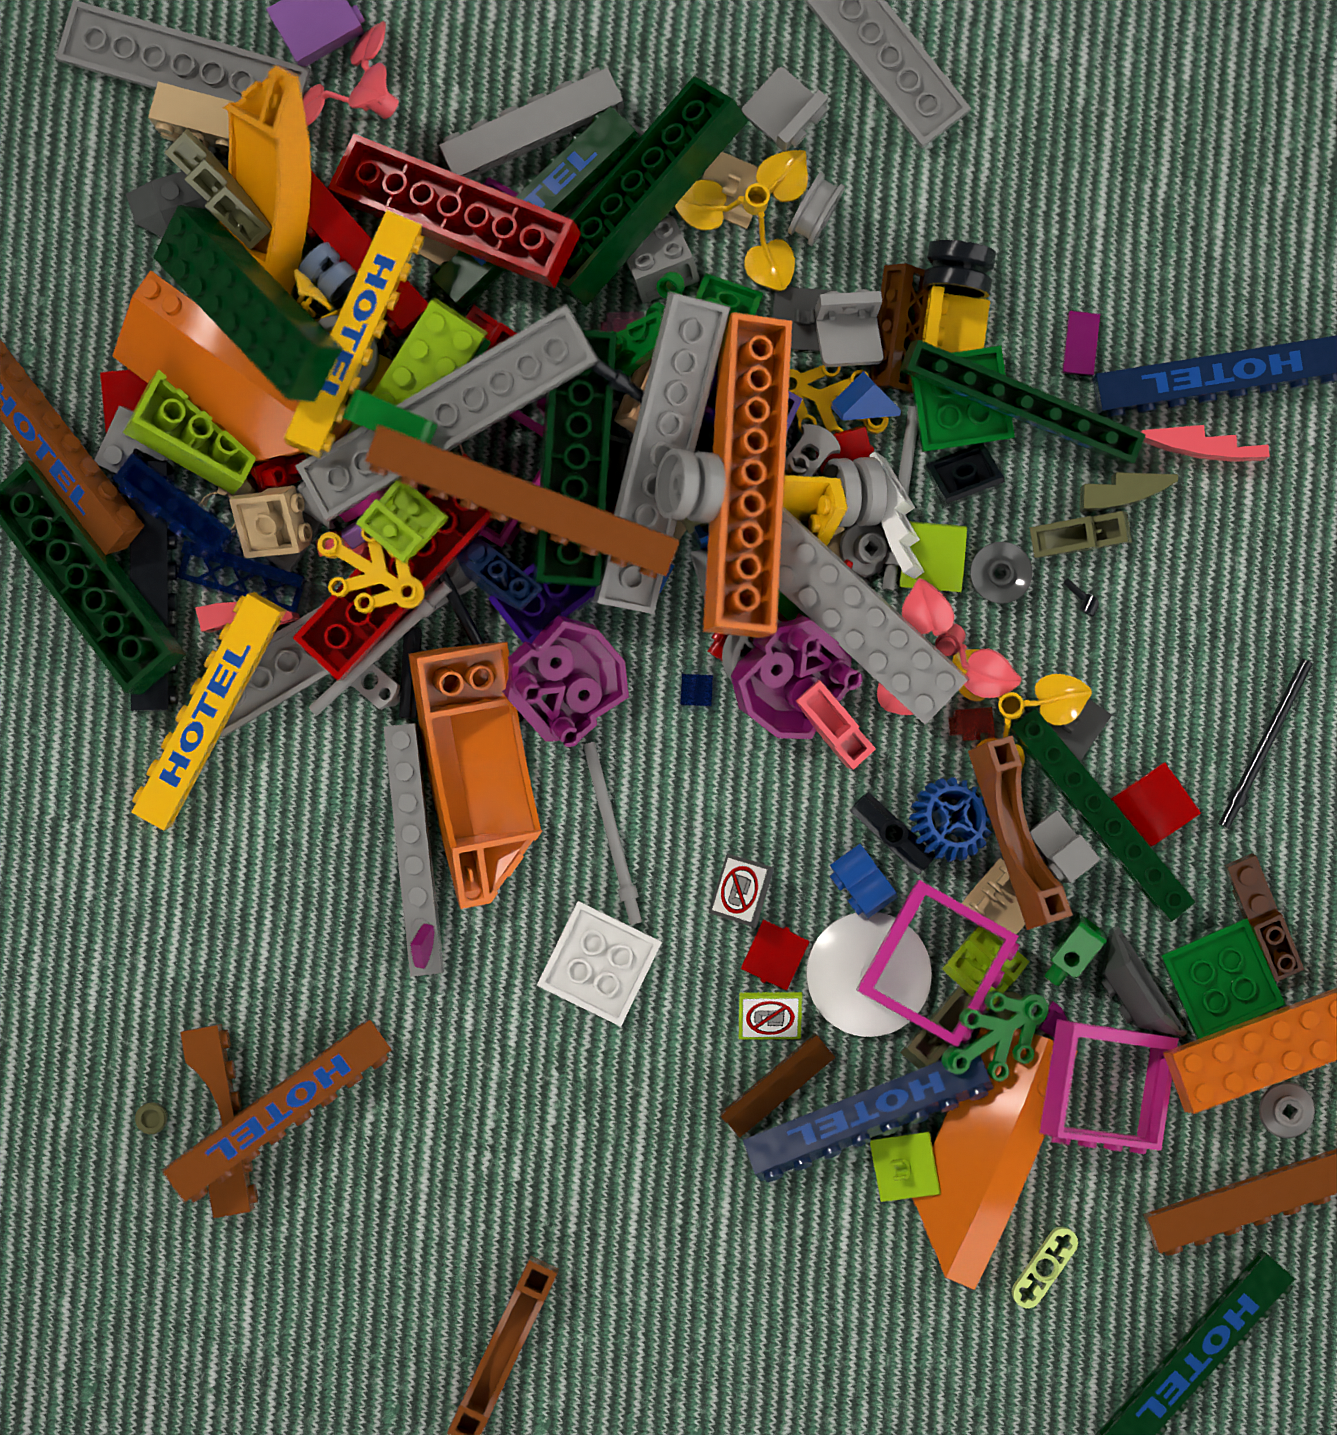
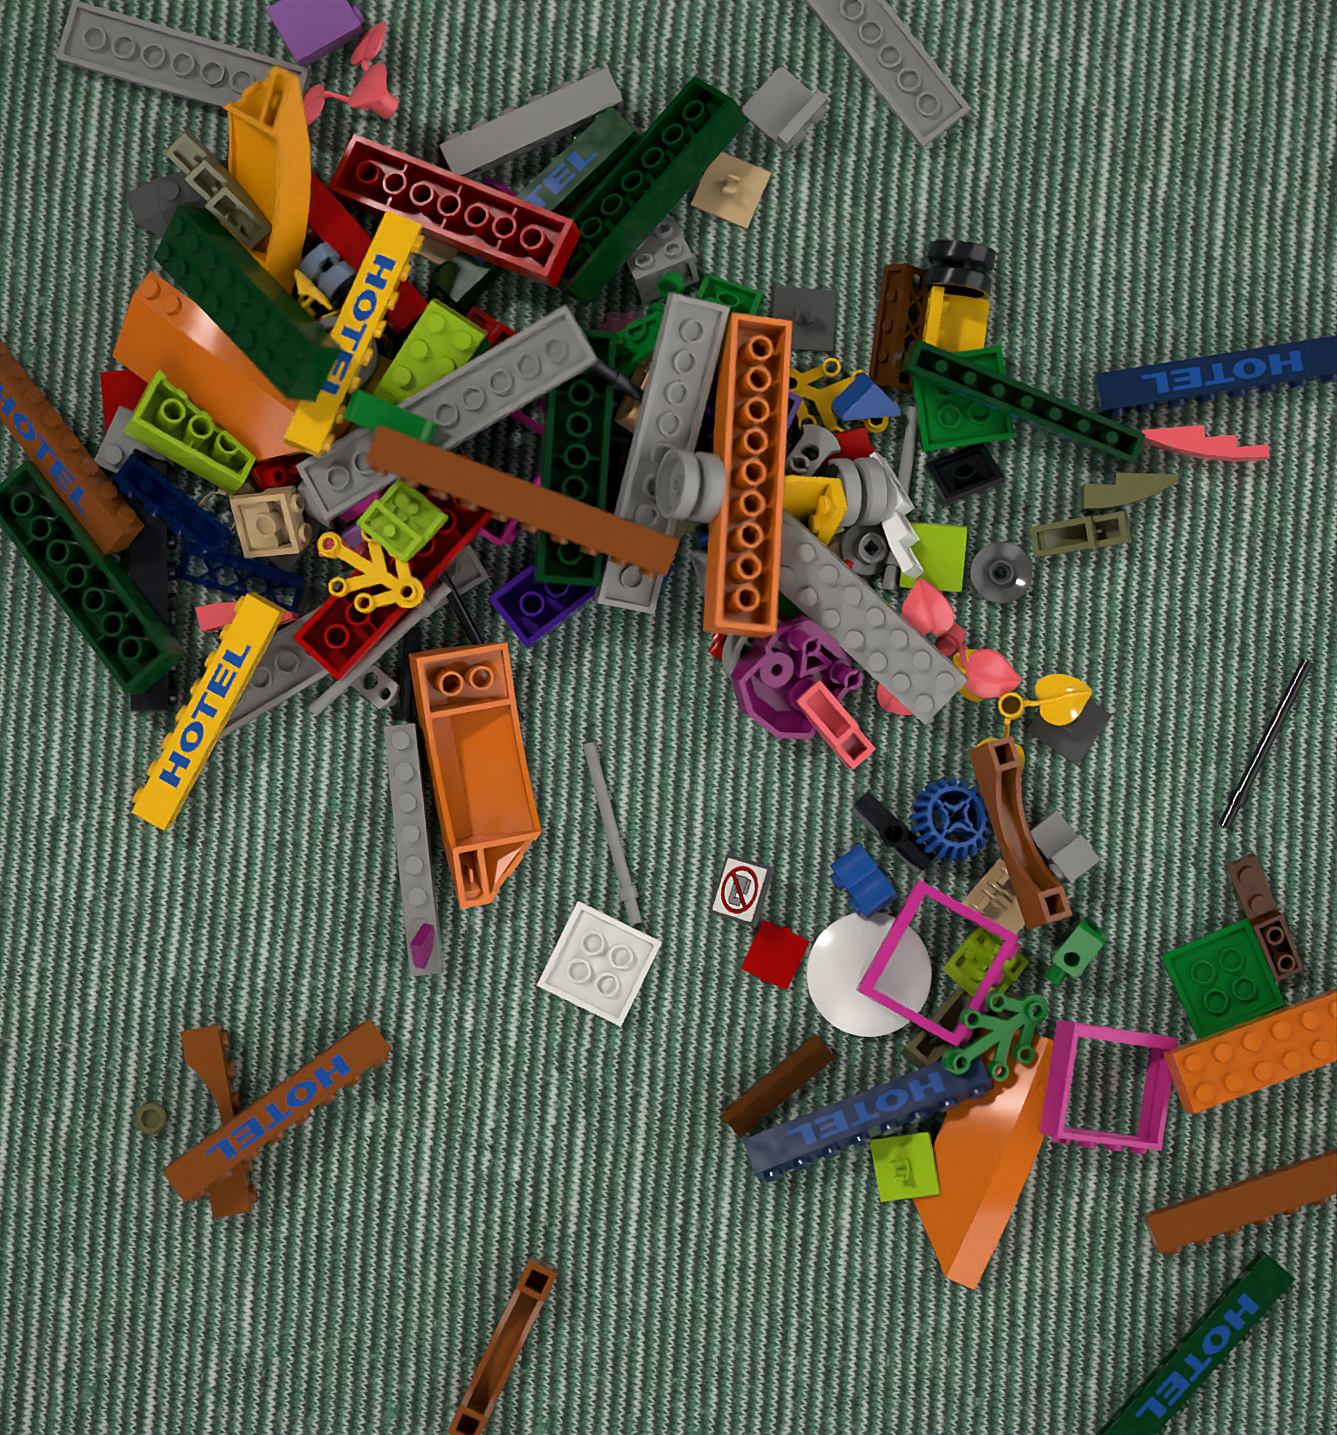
tan brick [148,82,236,156] -> none
dark blue slope [456,536,543,611] -> none
magenta brick [502,616,629,747] -> none
yellow plant [674,150,808,292] -> none
clear blue tile [680,674,713,707] -> none
piece [738,992,802,1040] -> none
light grey wheel [787,172,845,246] -> none
light grey bracket [814,289,883,367] -> none
clear red brick [947,707,995,741] -> none
dark green brick [1009,708,1196,922] -> none
yellowish green beam [1012,1227,1078,1308] -> none
magenta tile [1037,1001,1068,1037] -> none
magenta tile [1062,311,1100,377] -> none
black hand [1063,578,1099,617] -> none
dark grey wedge [1100,926,1187,1036] -> none
red slope [1110,762,1201,847] -> none
light grey piece [1259,1082,1315,1139] -> none

